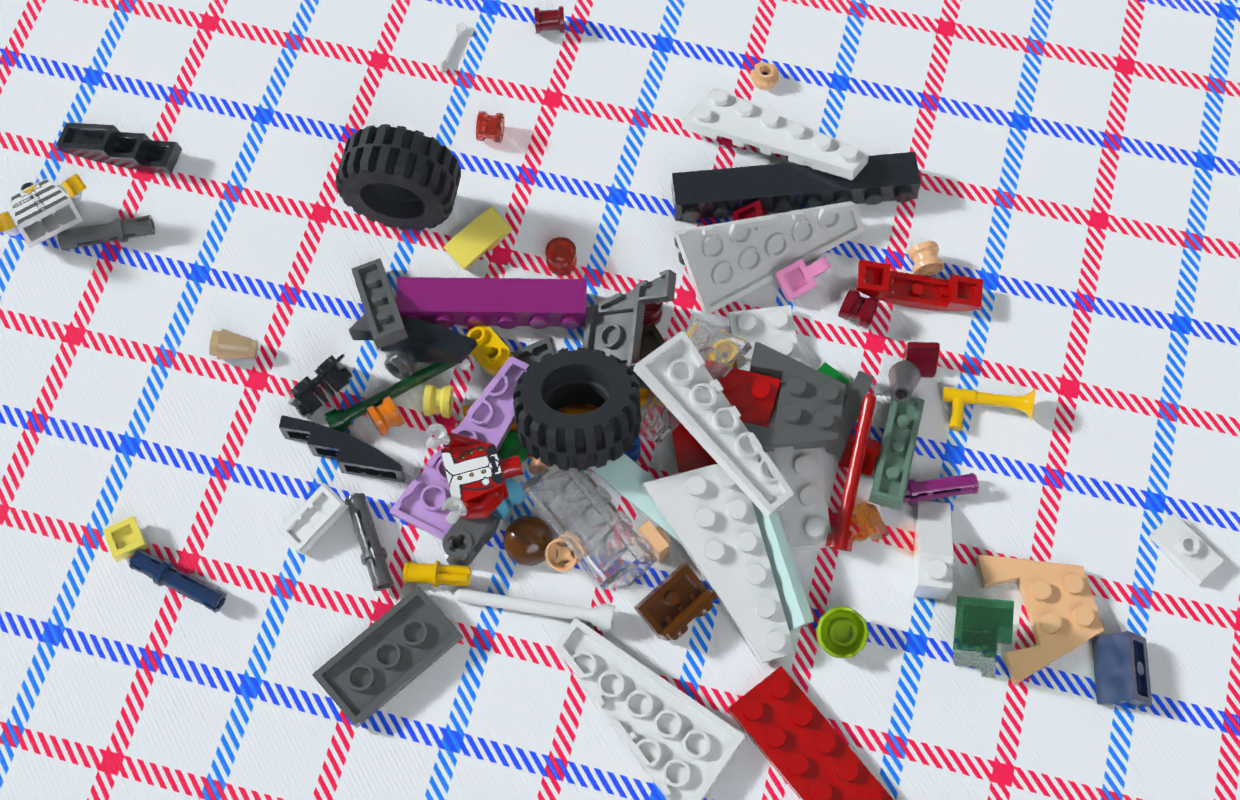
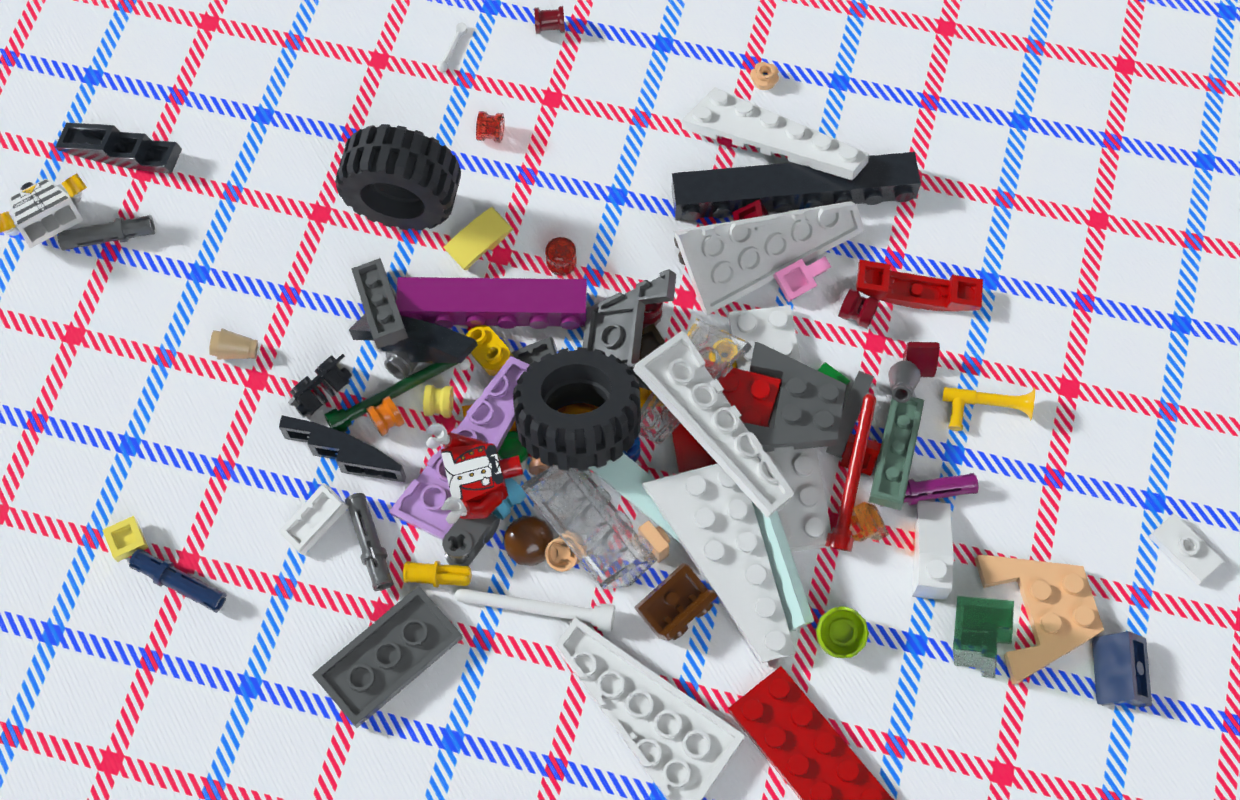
light nougat wheel [908,241,945,277] -> none

